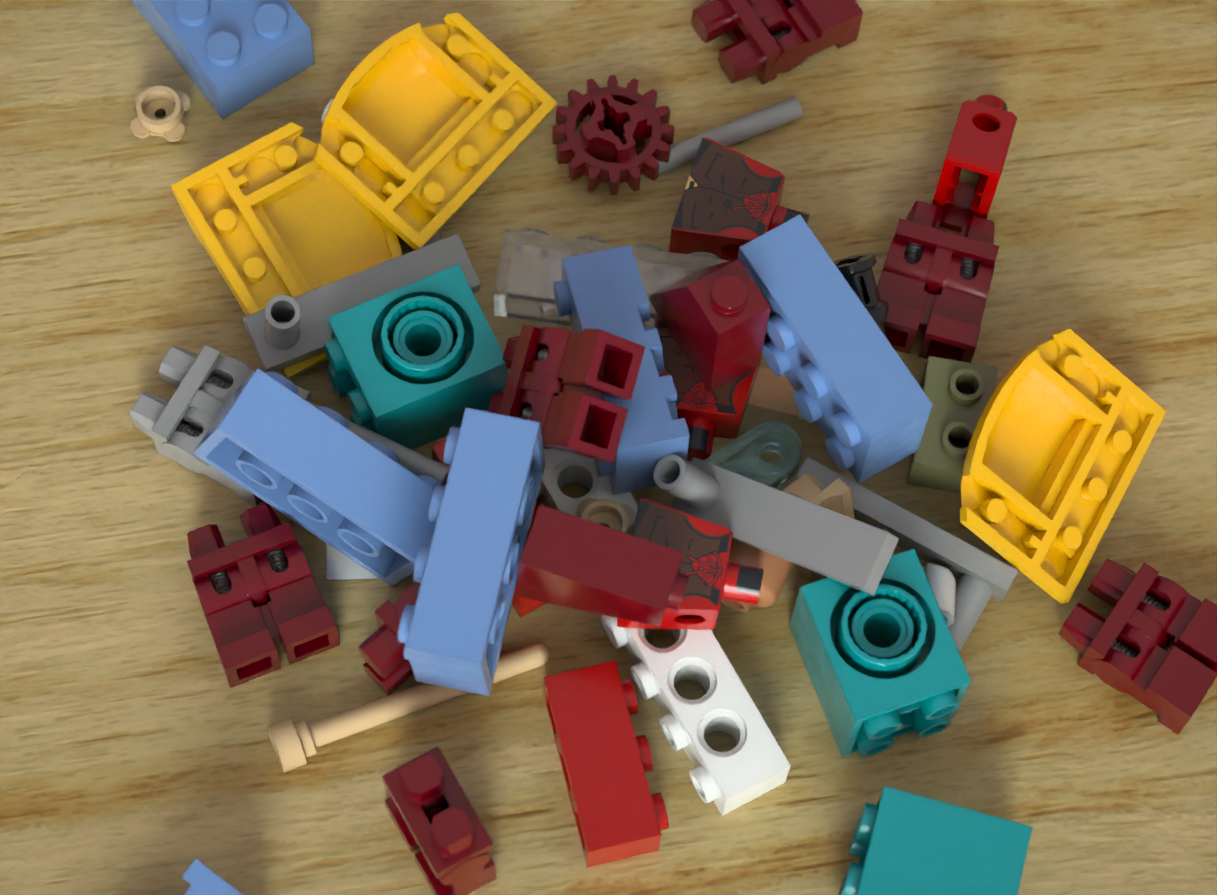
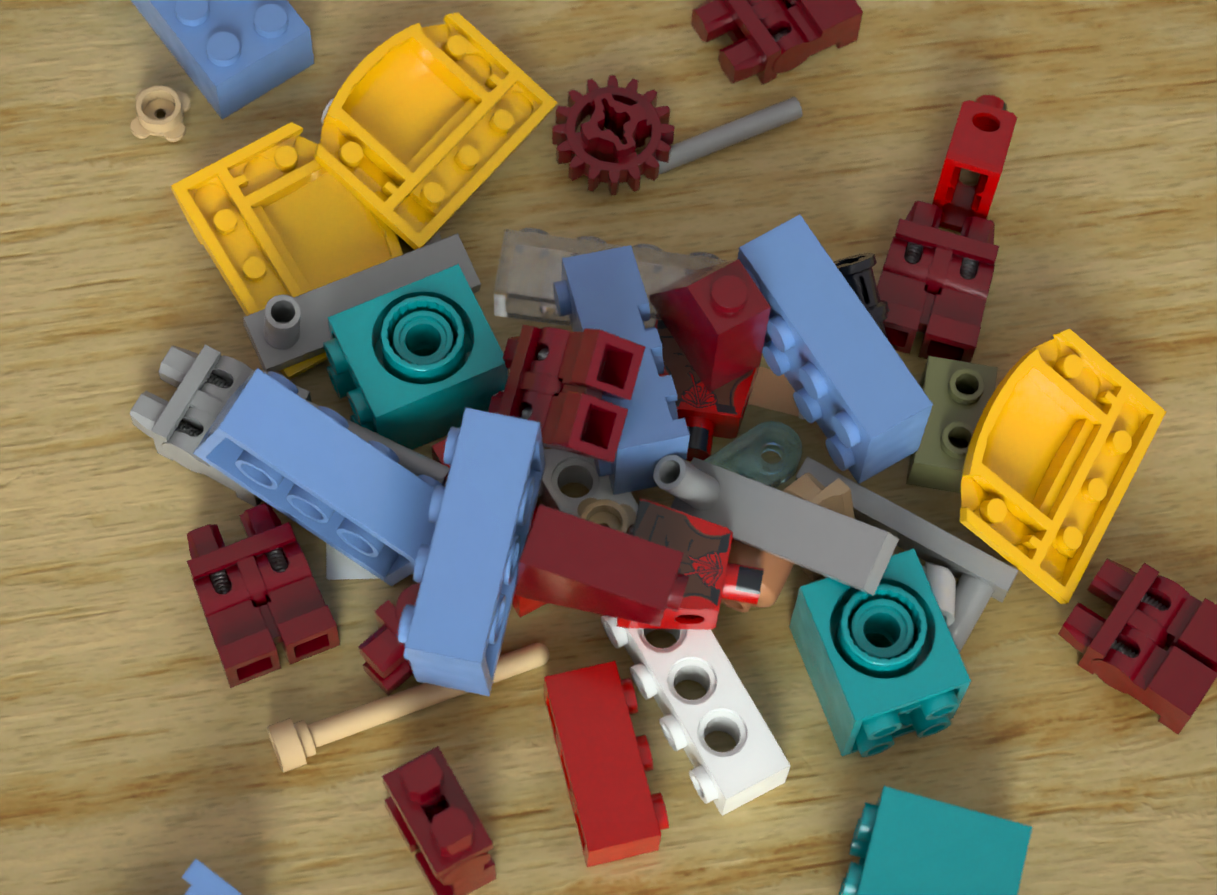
torso [668,137,810,263] -> none

